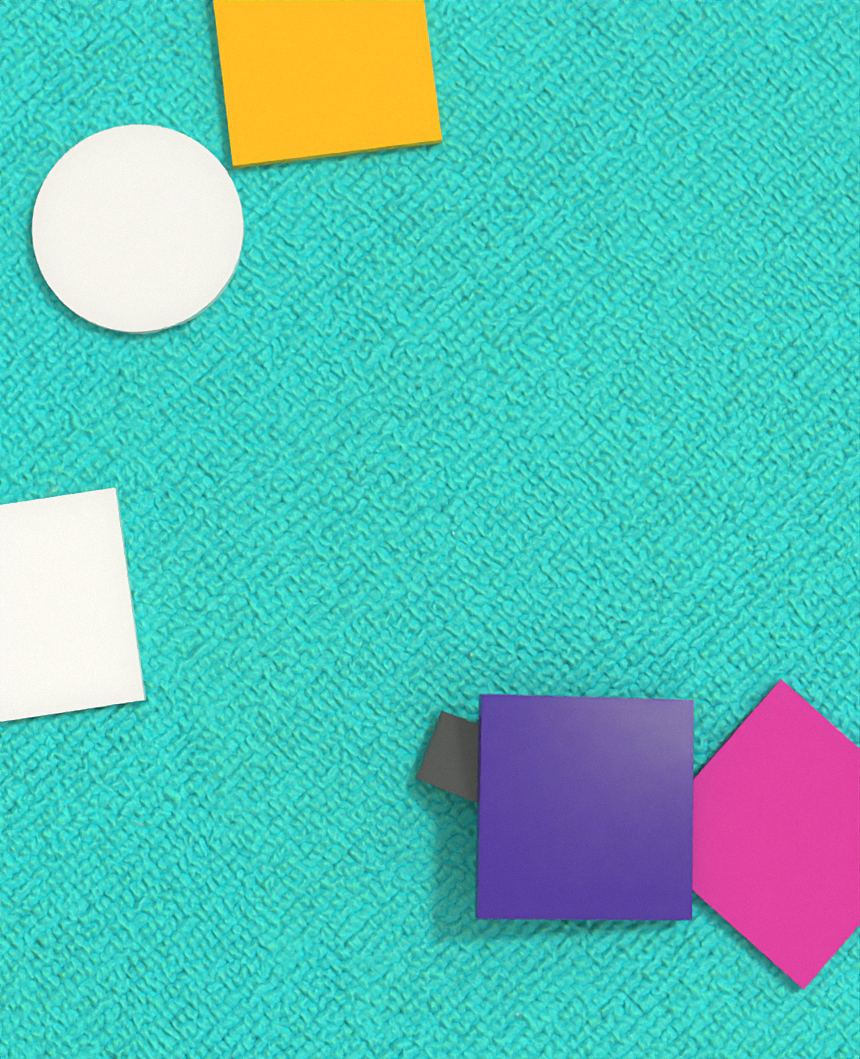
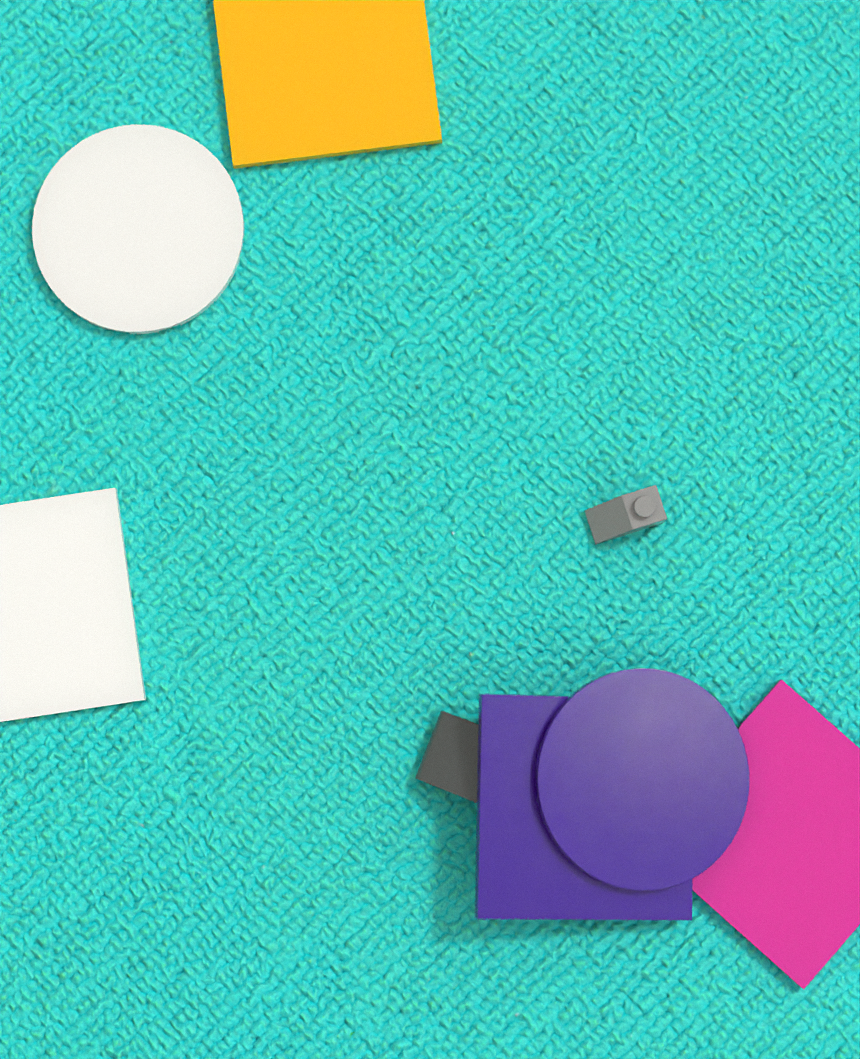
none -> dark purple tile [535,668,749,891]
none -> light grey slope [584,485,667,545]

